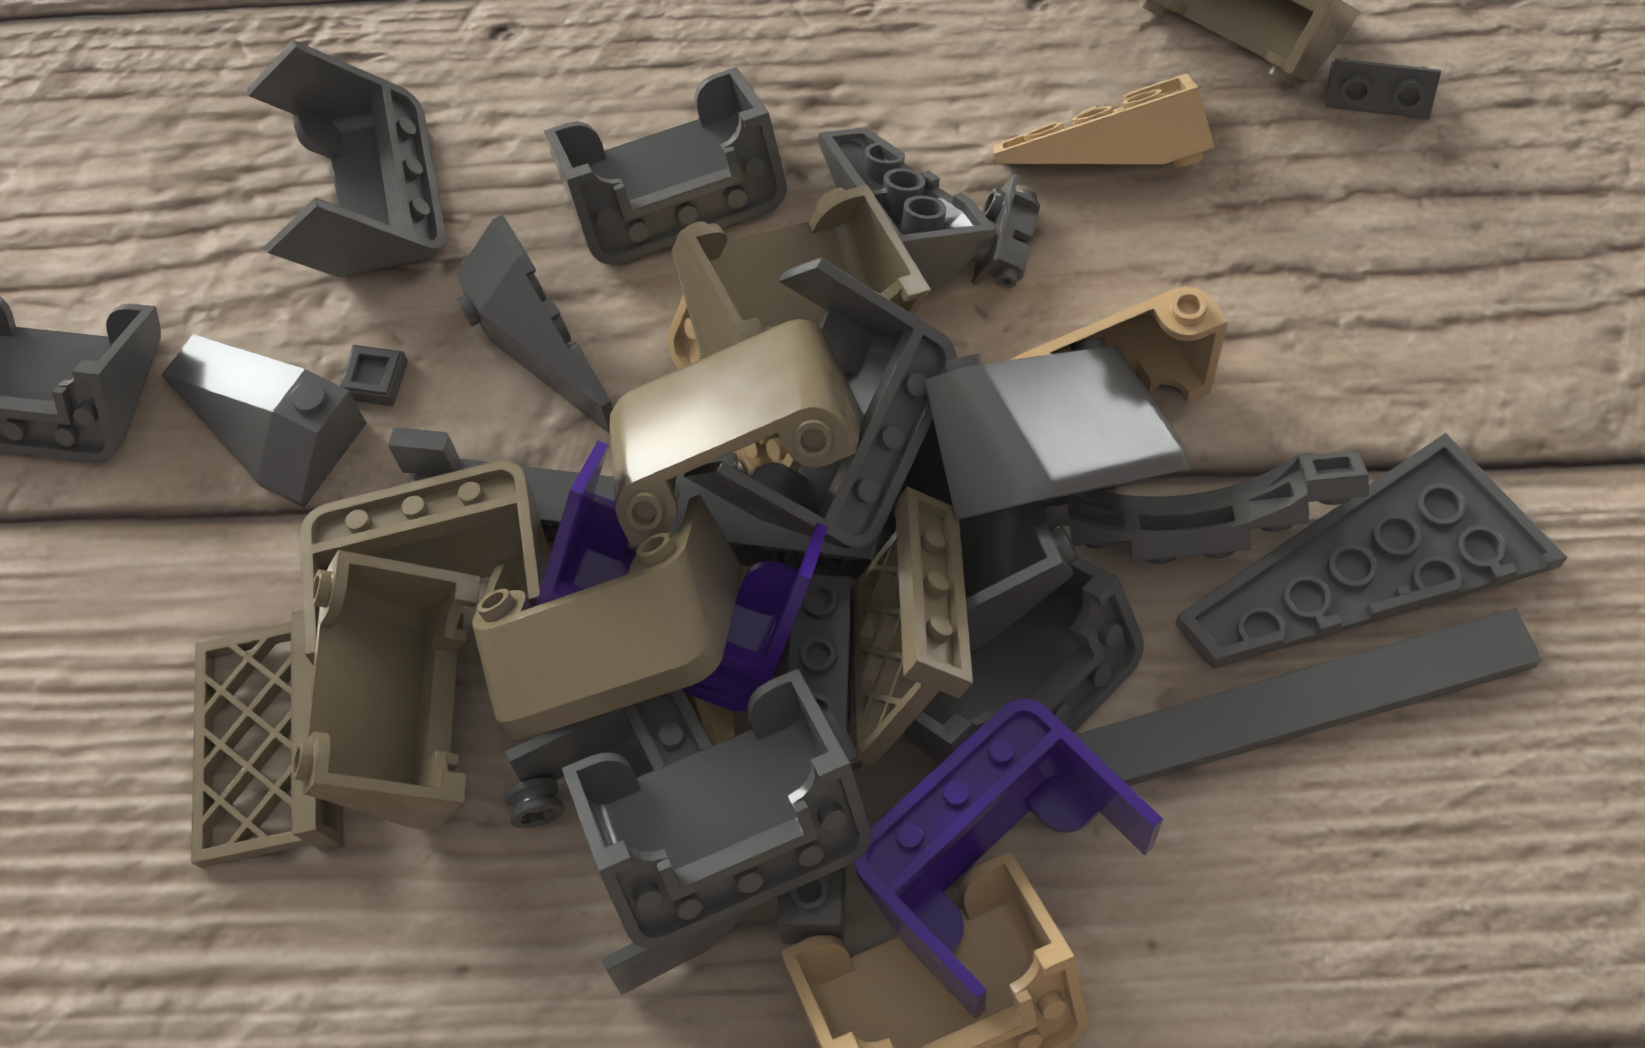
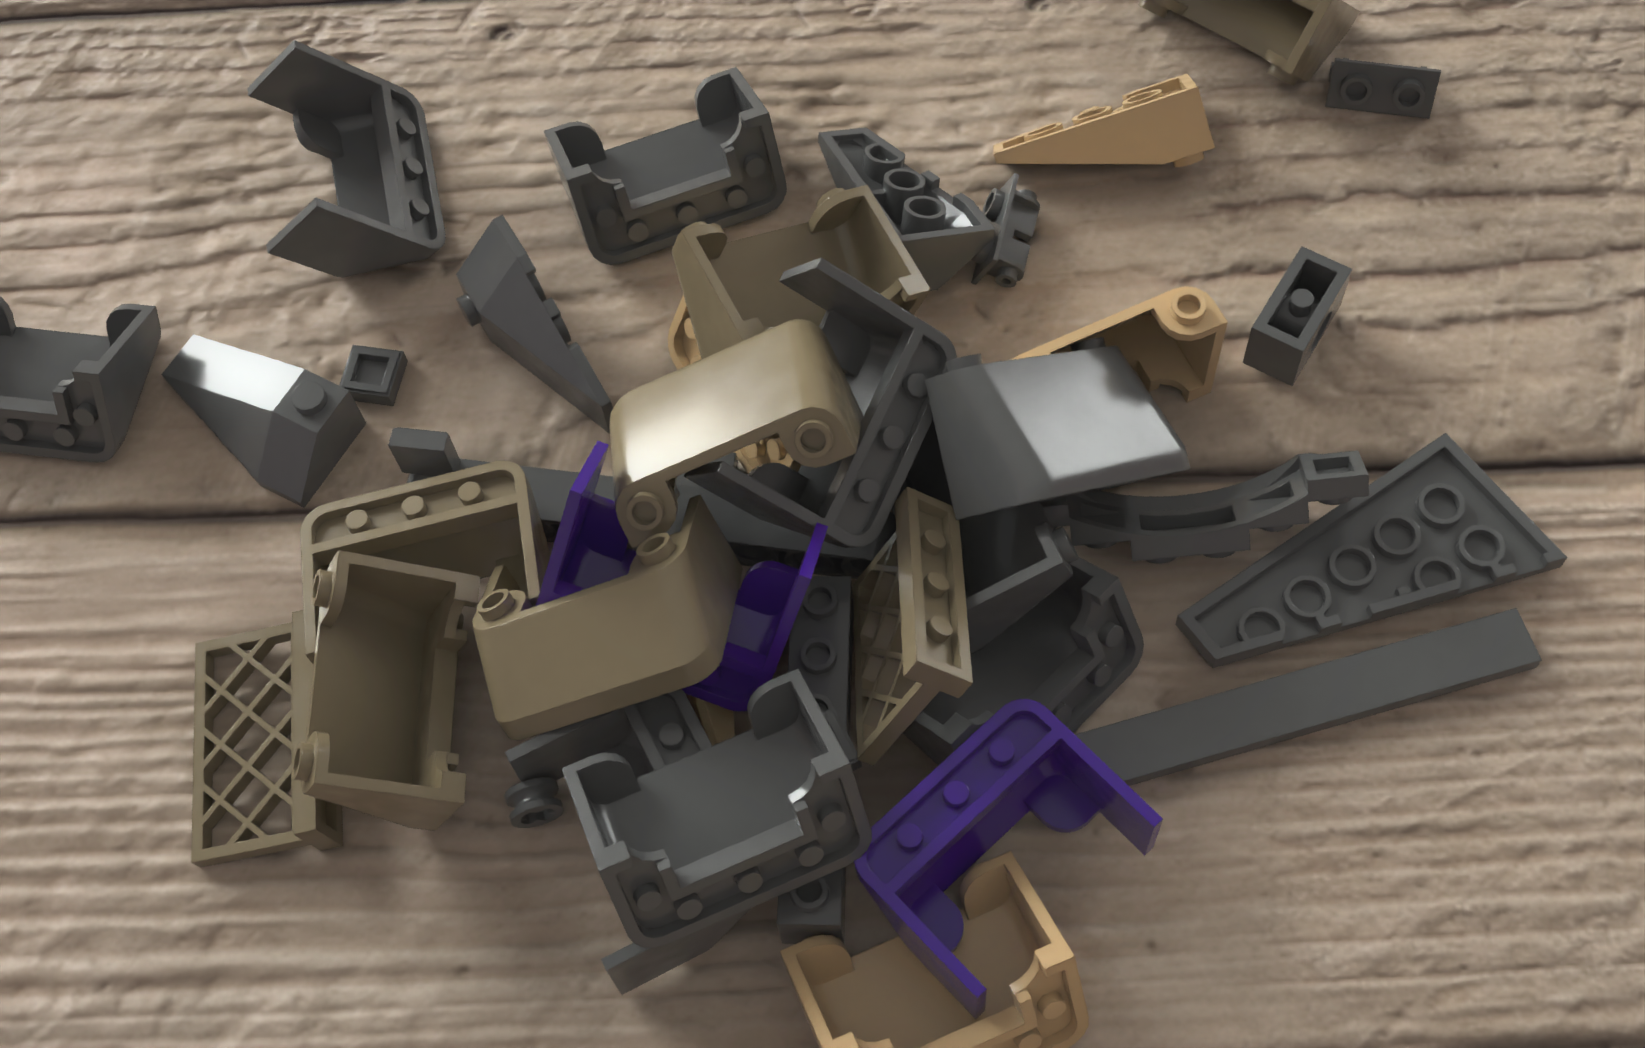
none -> dark grey brick [1243,246,1352,386]

